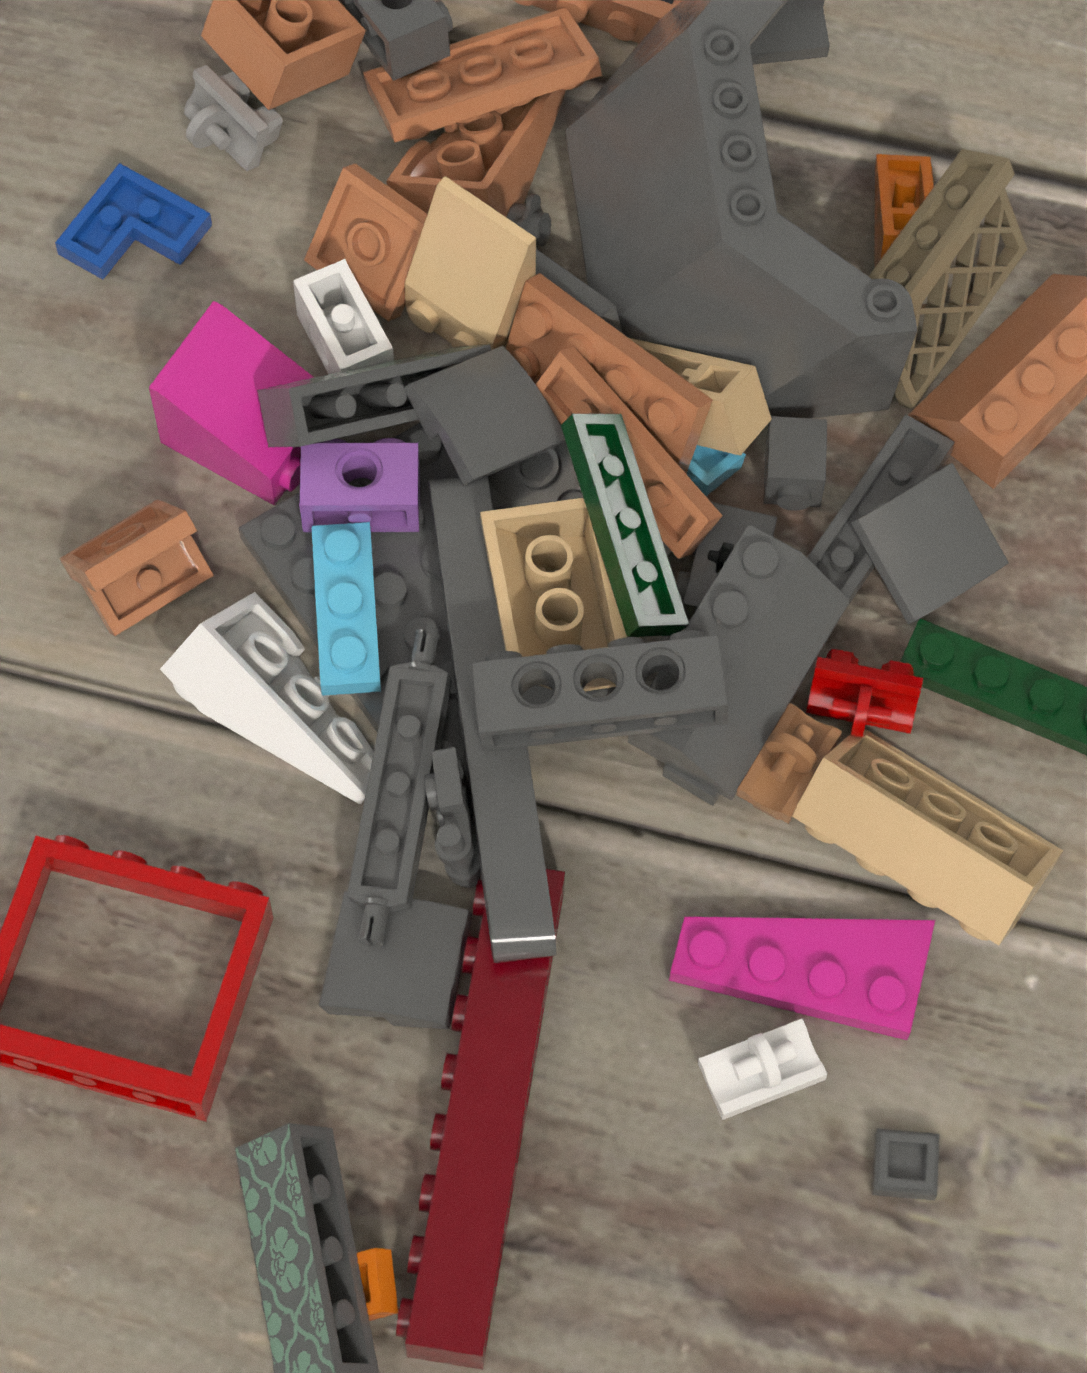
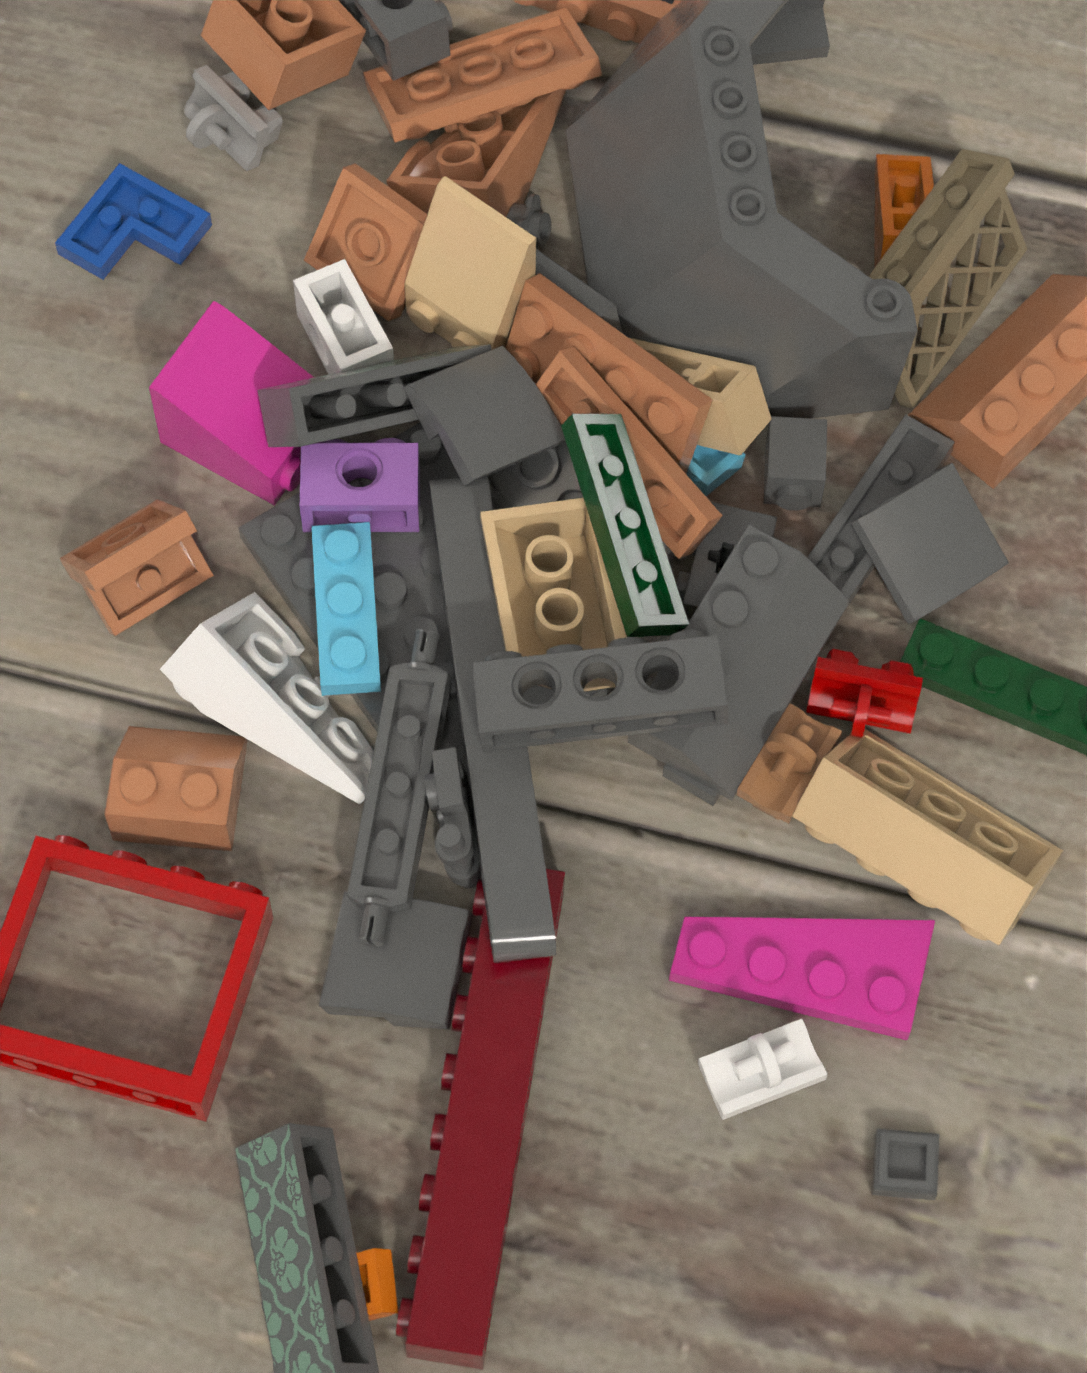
none -> nougat slope [105,726,248,851]

